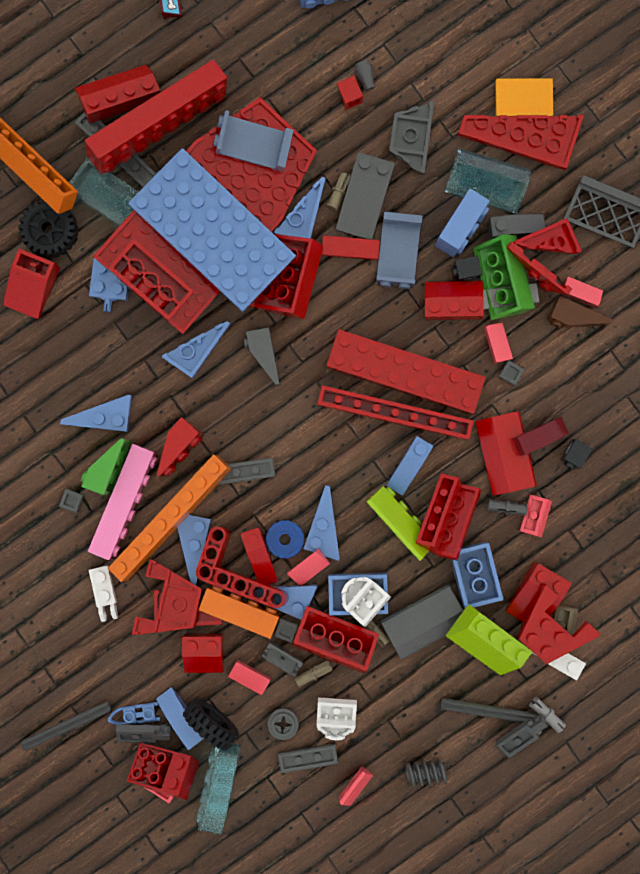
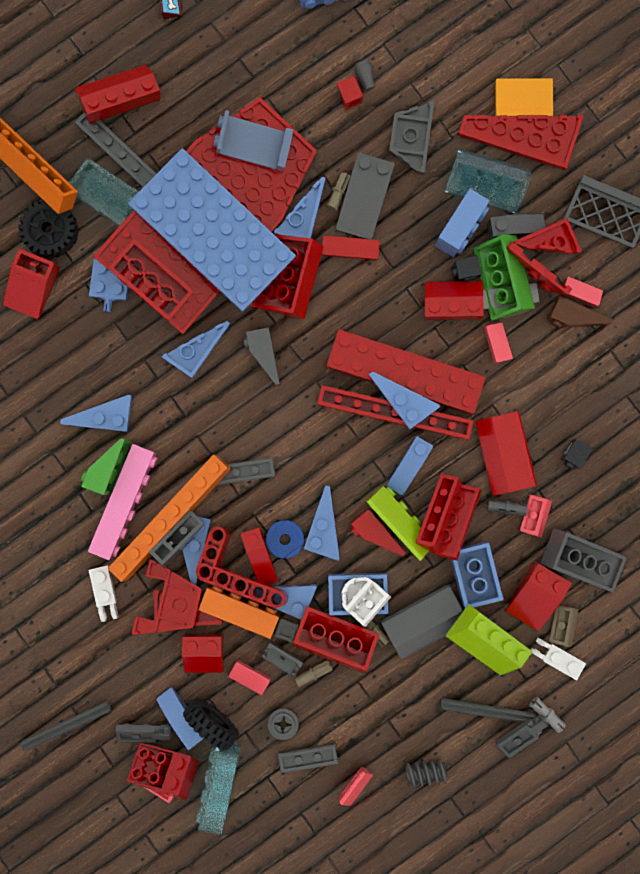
dark grey tile [59,488,85,513] -> none
red brick [84,59,227,175] -> none
medium blue piece [108,702,161,725] -> none
red slope [157,417,203,477] -> none
coral slope [287,548,331,586] -> none
white slope [317,697,357,740] -> none
sand blue panel [376,212,422,290] -> none
dark grey tile [498,360,525,386] -> none
dark red slope [512,417,569,456] -> none
red wing [517,583,601,664] -> none
none -> dark grey slope [149,510,204,567]
none -> red slope [351,509,406,556]
none -> medium blue wing [369,372,440,430]
none -> dark grey slope [540,528,627,593]

